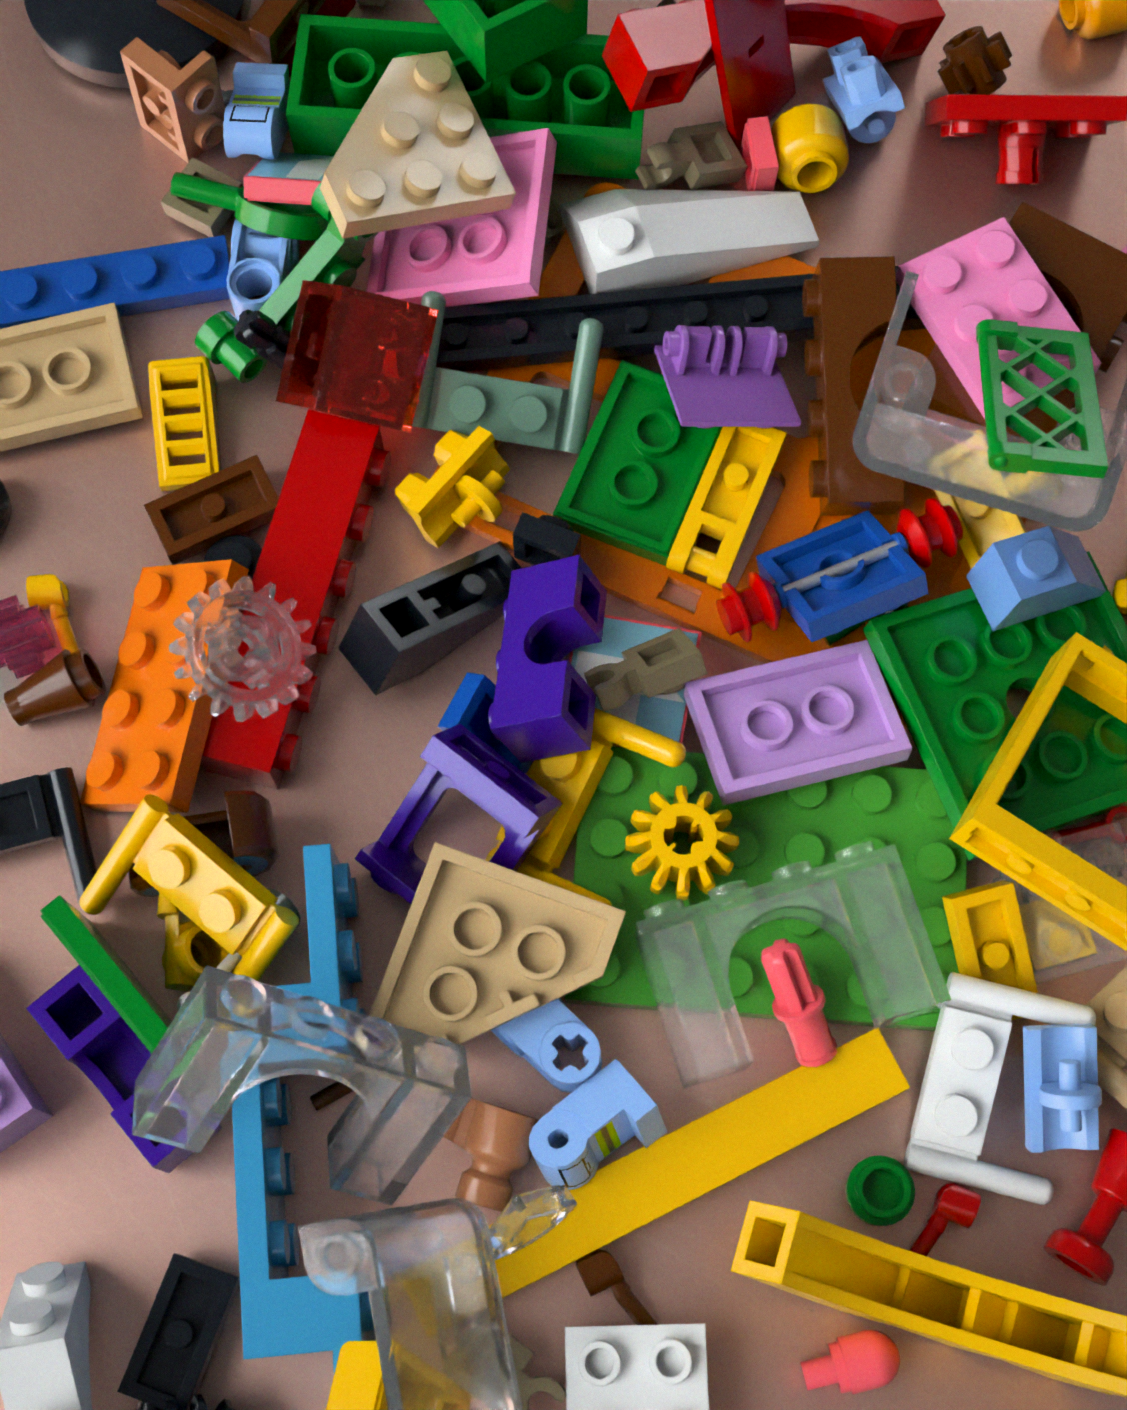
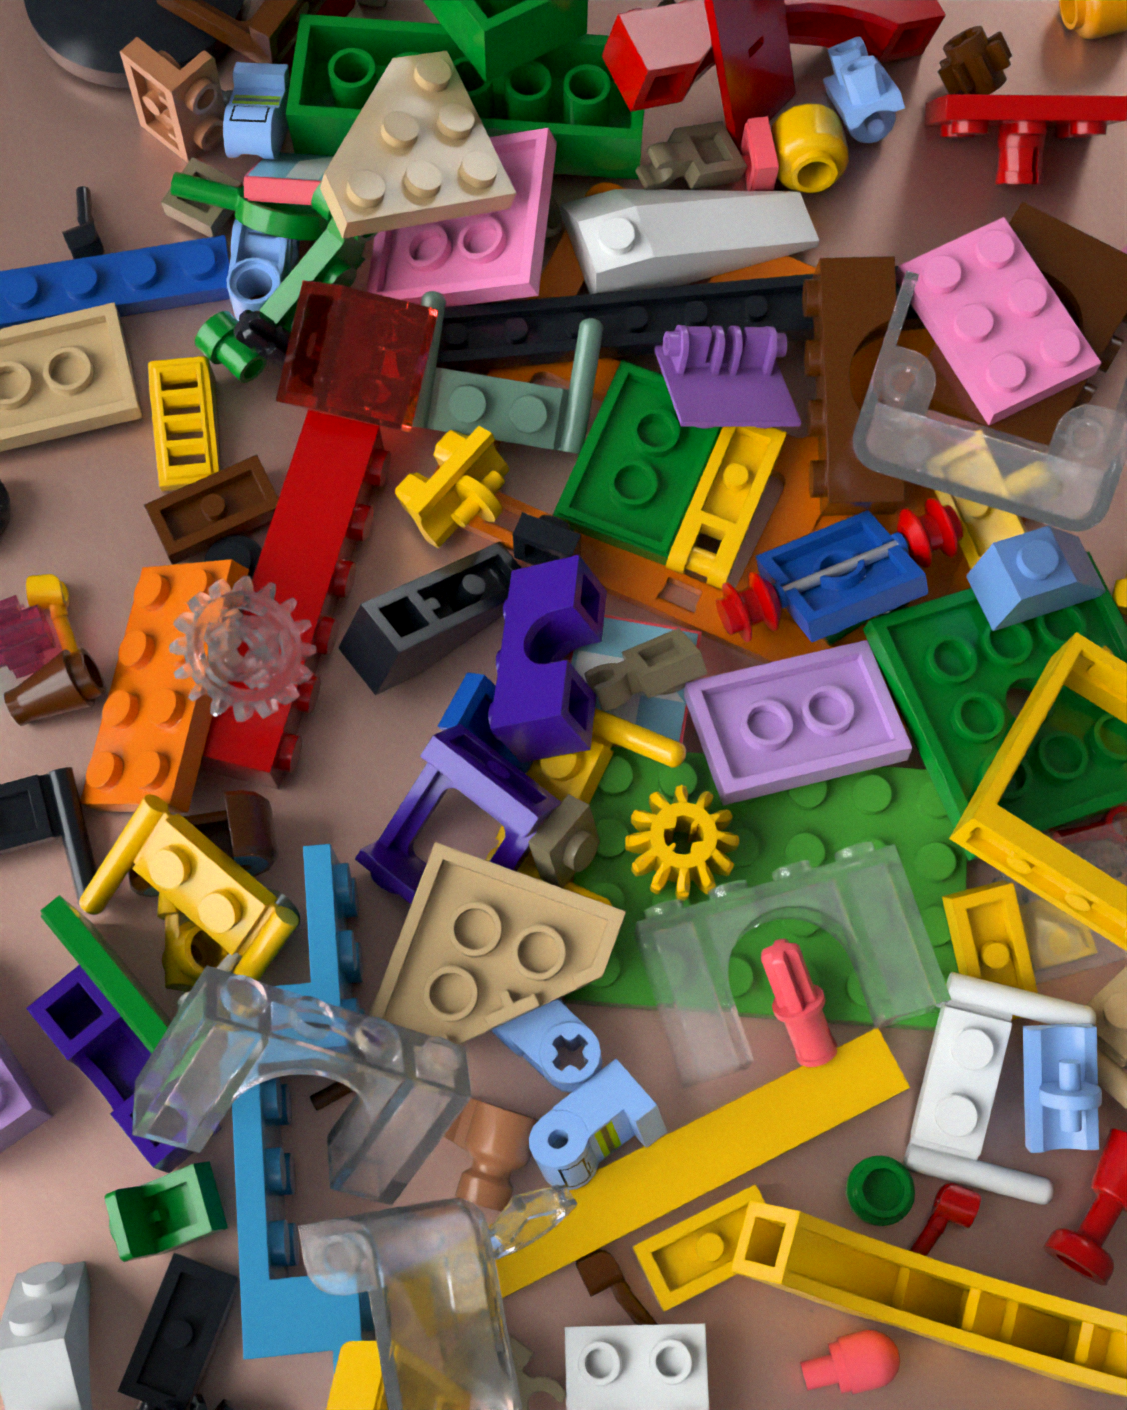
green window [976,319,1108,479] -> none
none -> black hand [62,186,105,259]
none -> green bracket [105,1161,228,1262]
none -> dark tan plate [528,794,600,888]
none -> yellow plate [632,1184,766,1312]

